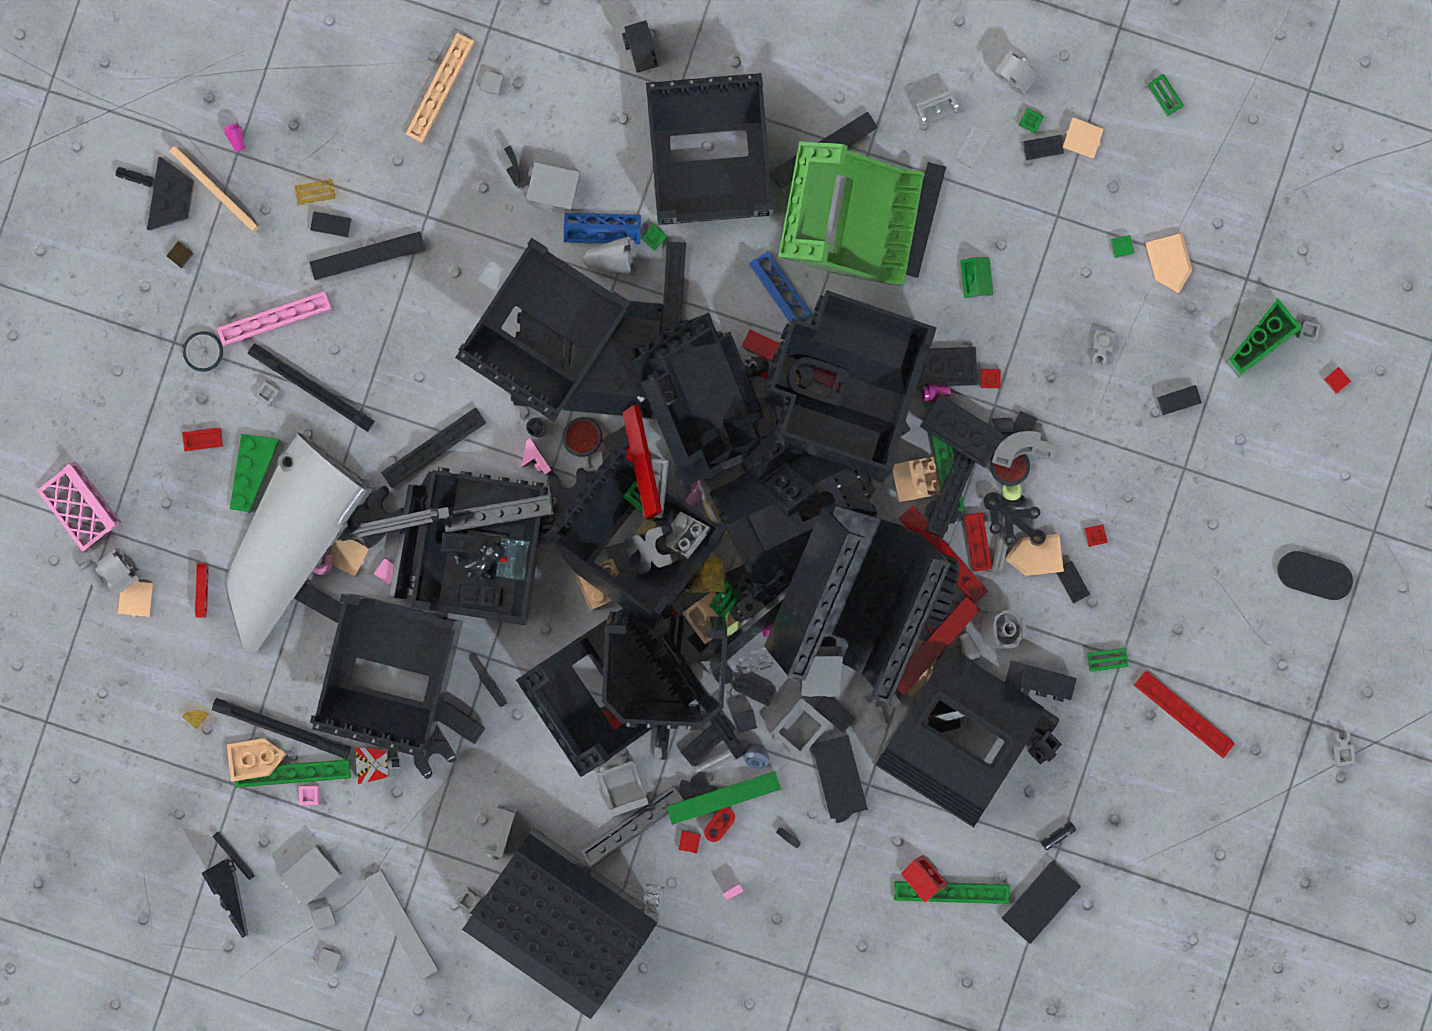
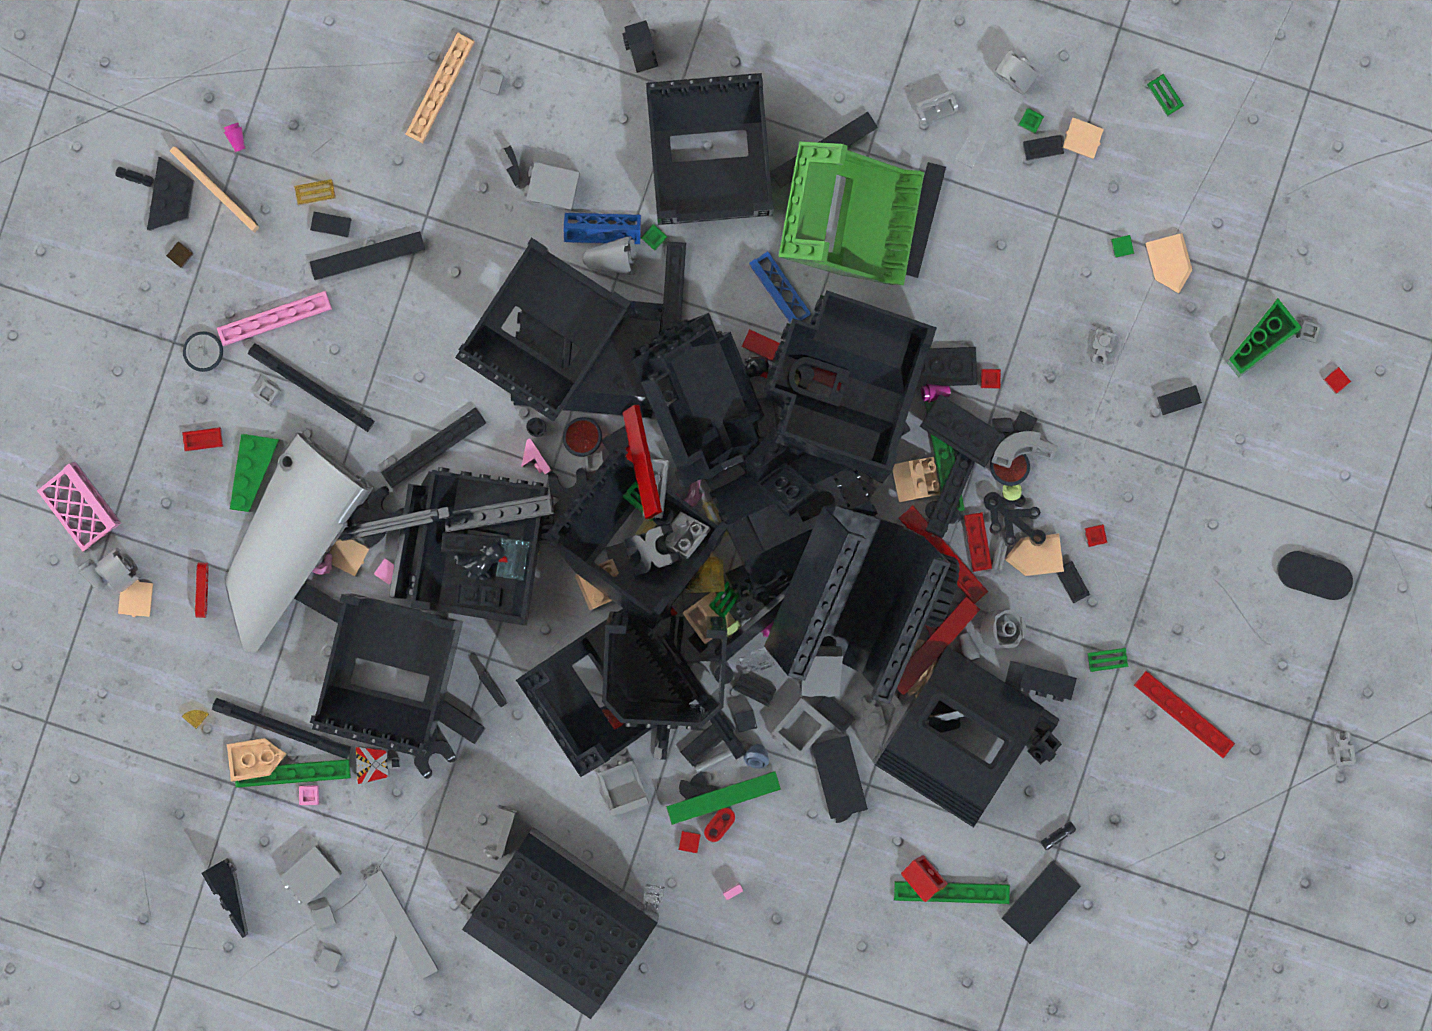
black bar [212,832,255,880] -> none
black tile [580,785,684,868] -> none
black tile [776,827,801,848] -> none
green panel [960,257,993,298] -> none

